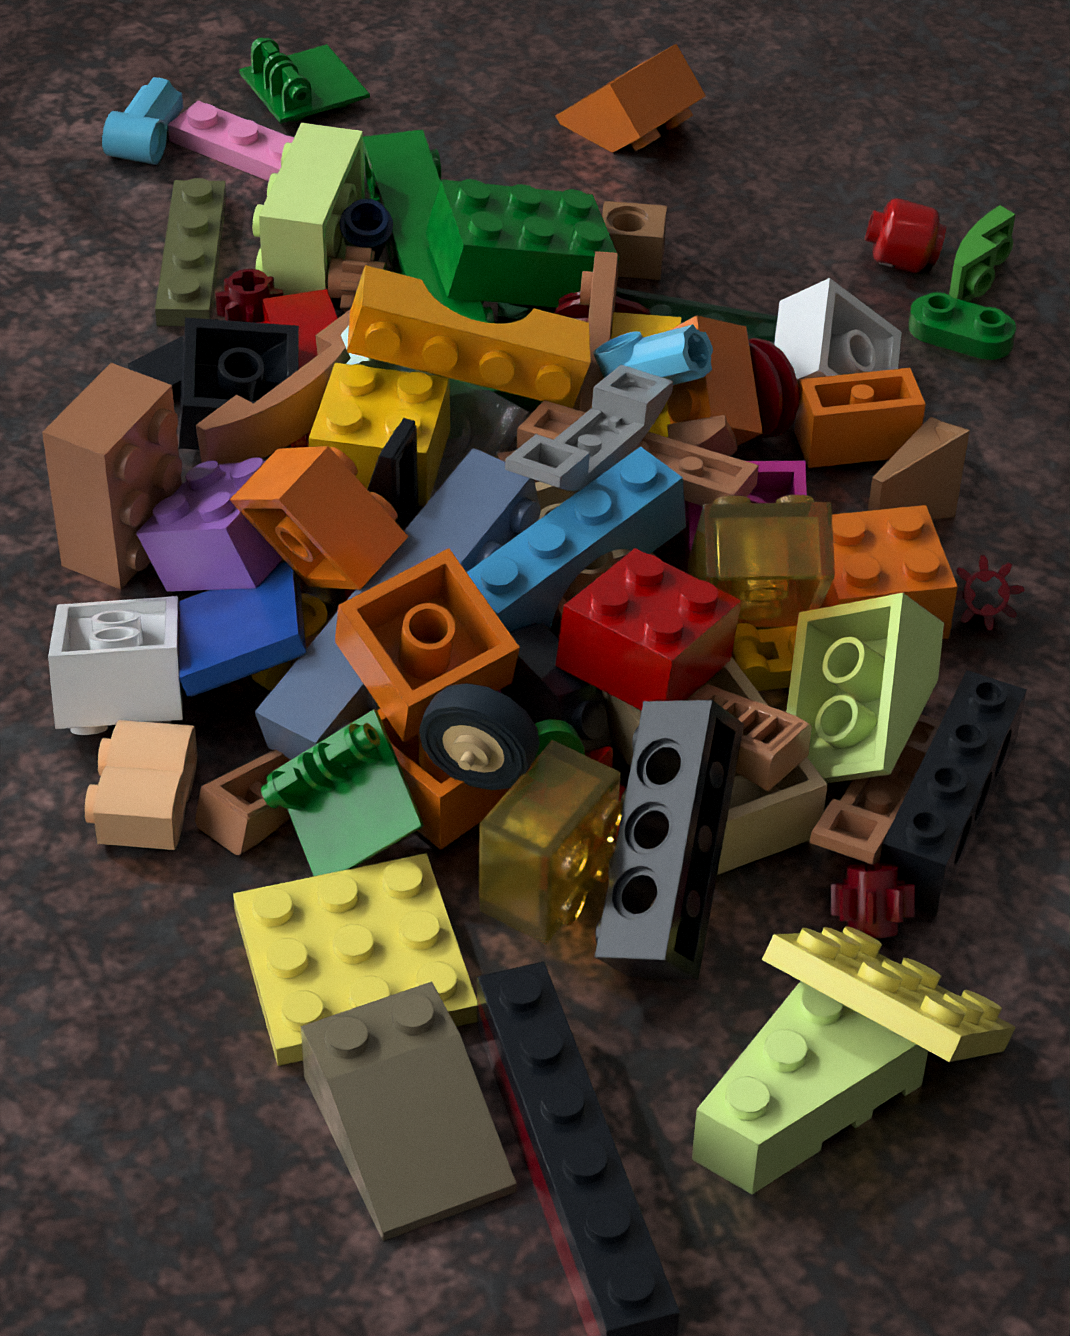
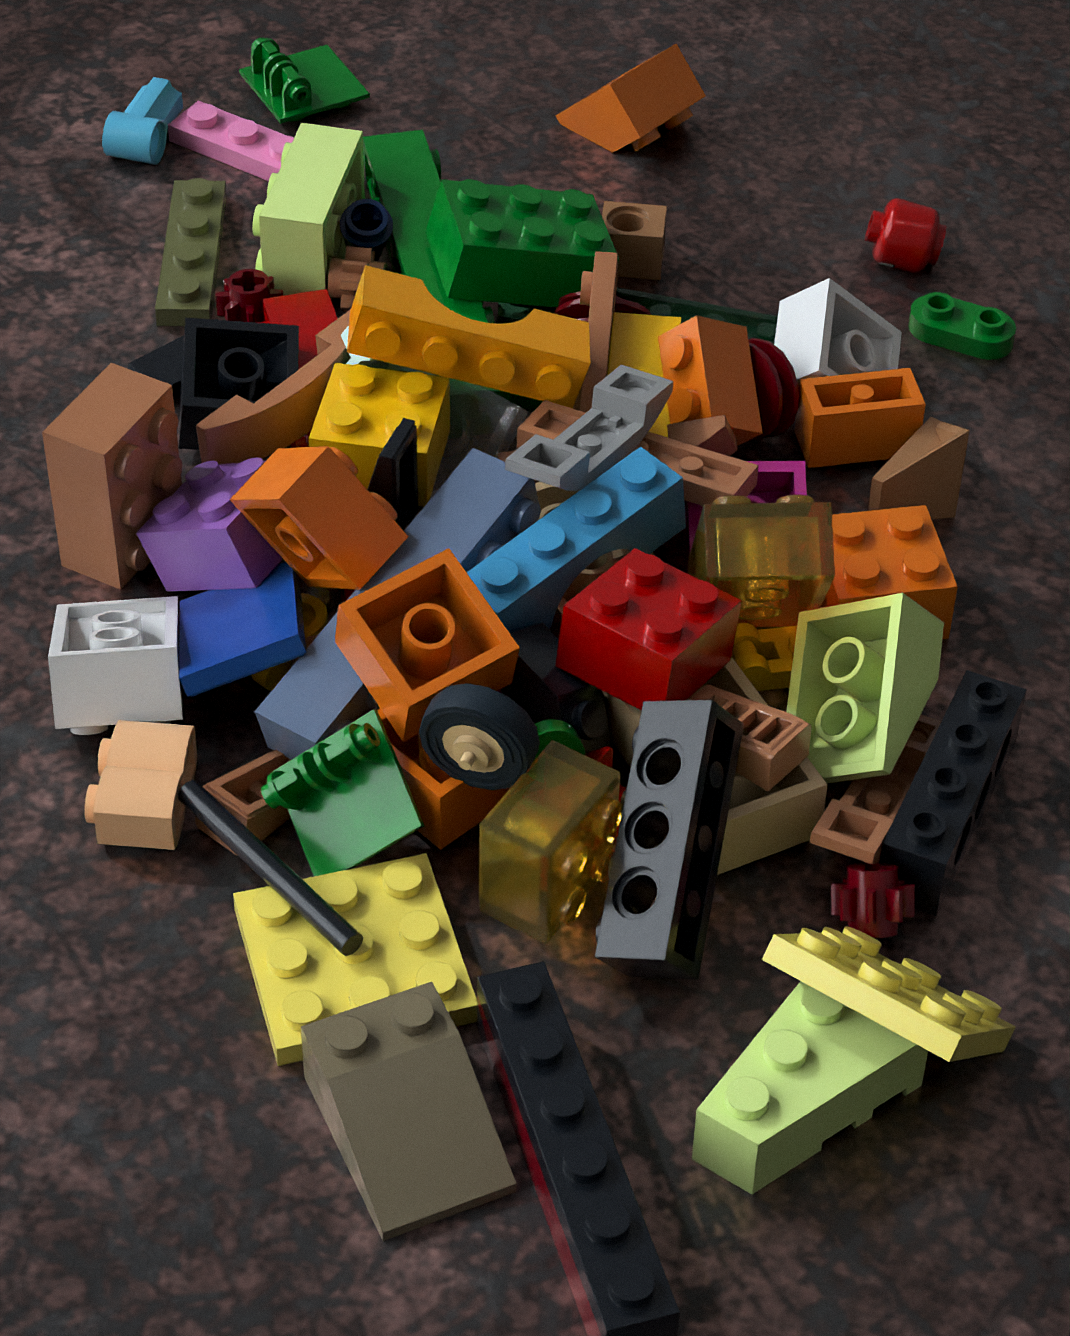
medium azure piece [593,324,713,385] -> none
bright green slope [949,205,1016,302] -> none
dark red gear [956,555,1025,630] -> none
none -> black bar [178,780,363,956]

